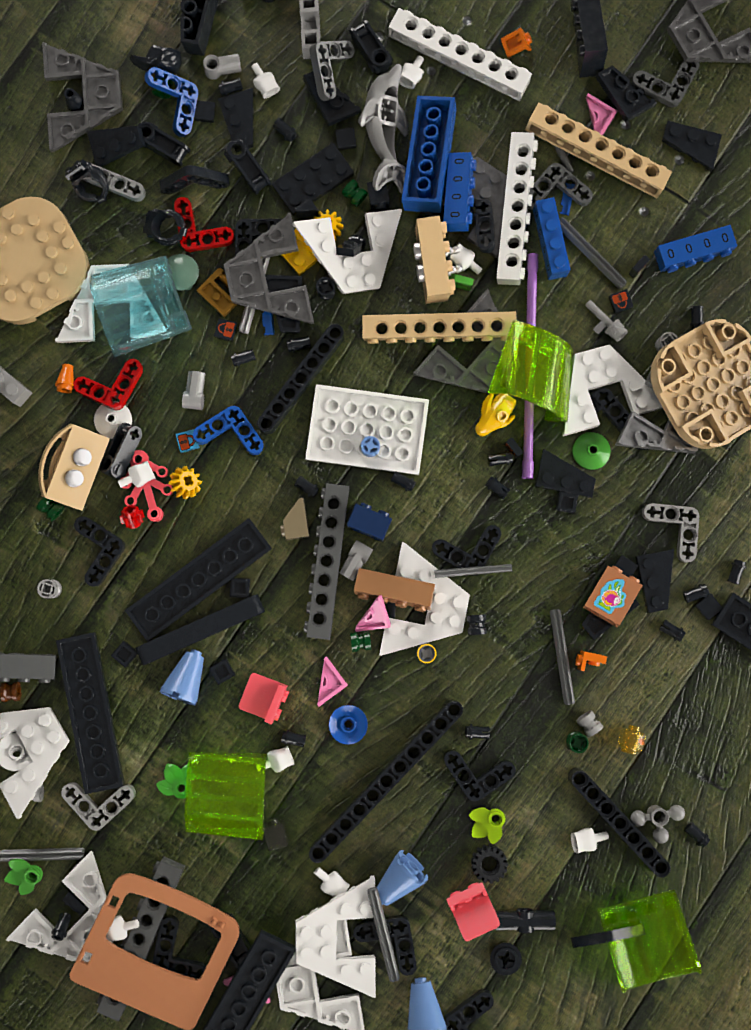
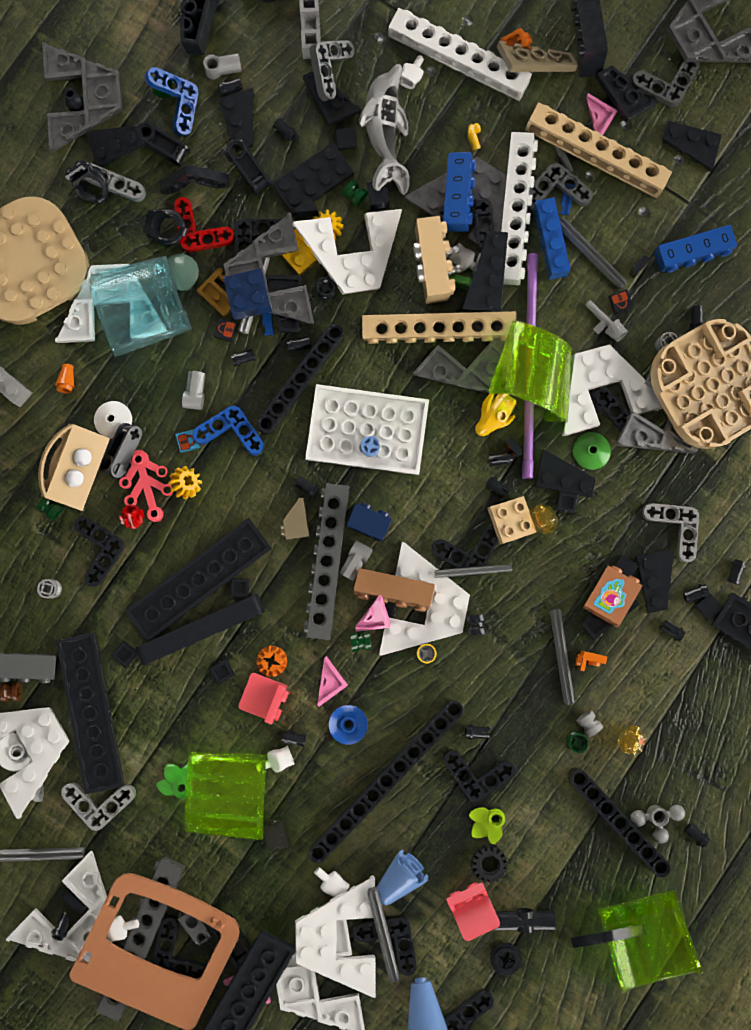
bright green plate [4,859,43,895] -> none
red beam [73,359,143,411] -> none
white piece [118,461,156,488] -> none
black hair [129,45,182,75] -> none
medium blue cone [159,649,204,706] -> none
black tile [194,100,216,123] -> none
white piece [251,63,280,99] -> none
black plate [336,235,366,257] -> none
black piece [349,19,393,75] -> none
black pin [391,472,416,492] -> none
blue brick [401,96,457,213] -> none
white piece [571,828,609,854] -> none
none -> dark grey leg [178,911,213,946]
none -> dark blue brick [223,268,272,320]
none -> orange gear [256,646,287,677]
none -> black wedge [460,231,508,312]
none -> yellow arm [468,123,481,151]
none -> tan plate [488,496,536,544]
none -> dark tan wing [497,41,578,73]
none -> clear yellow head [531,504,559,534]

